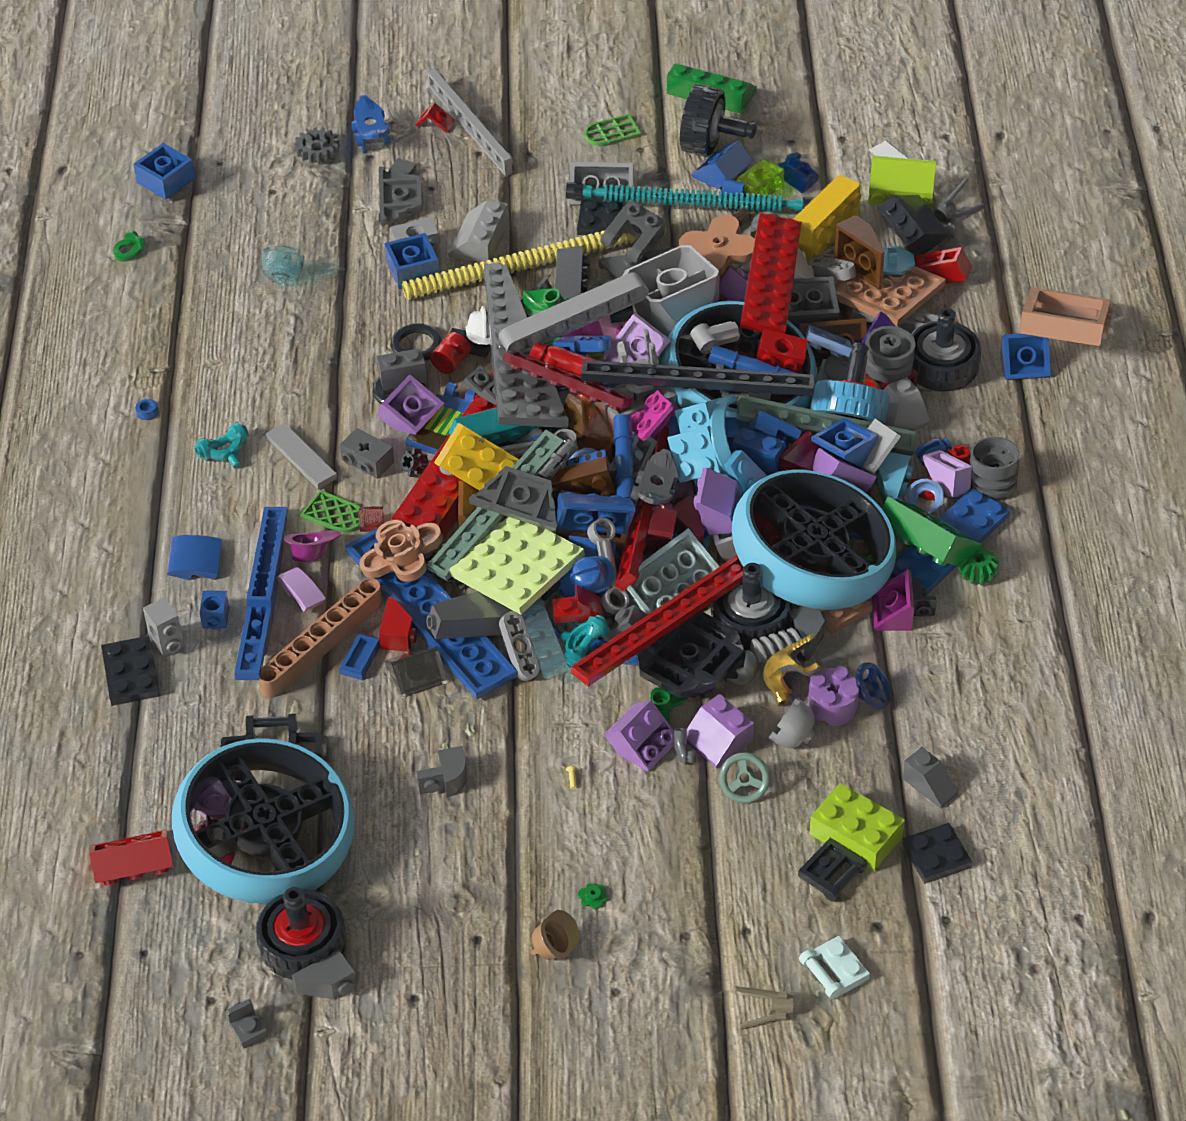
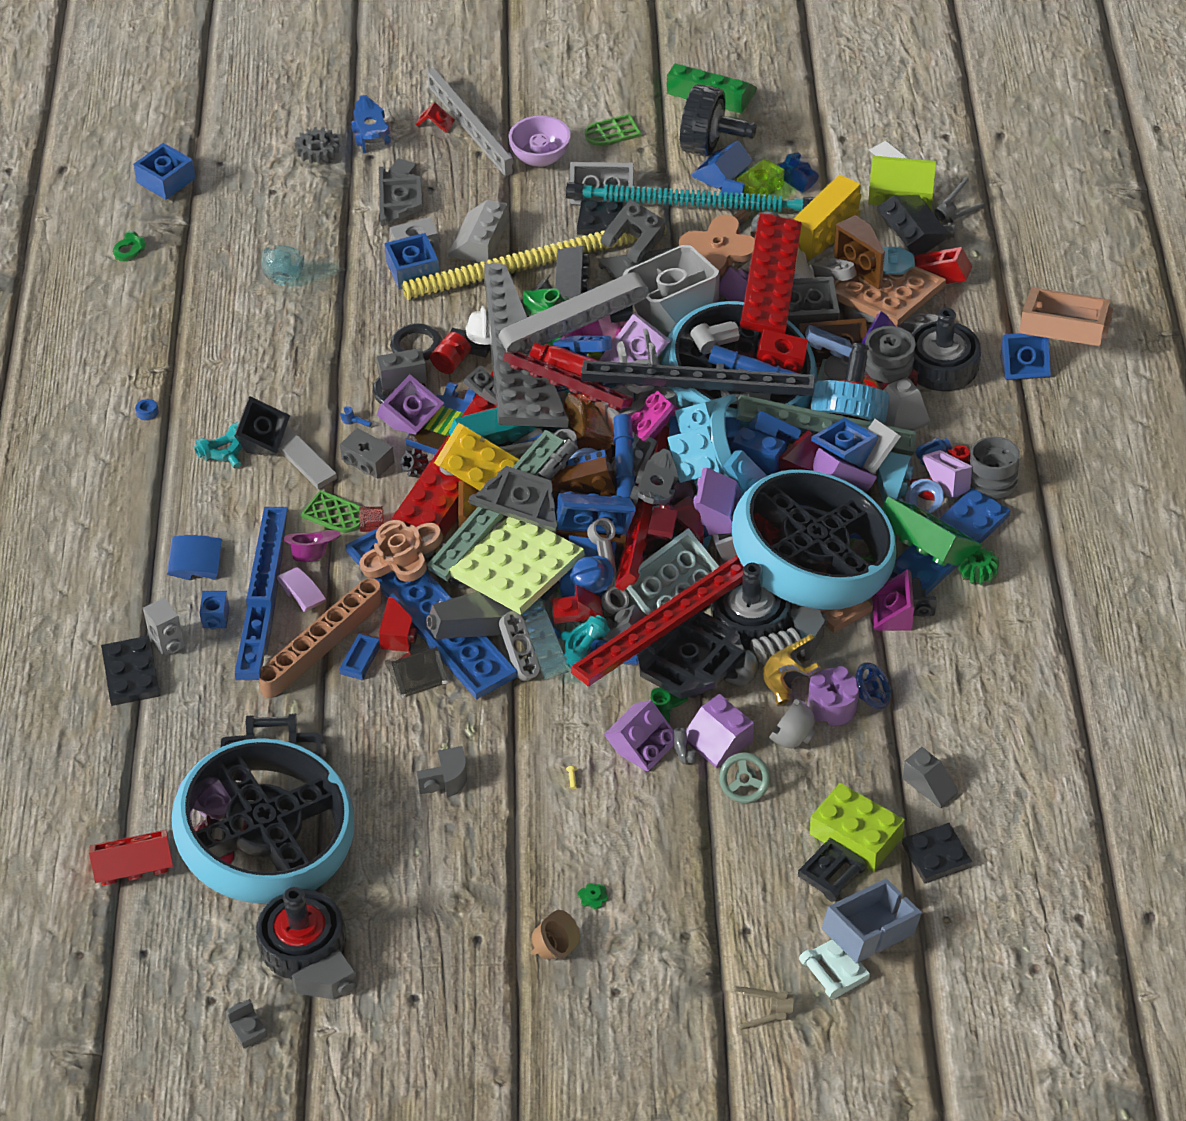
none -> black slope [234,396,291,455]
none -> blue hand [340,406,372,427]
none -> lavender piece [509,116,570,167]
none -> sand blue piece [821,878,922,964]

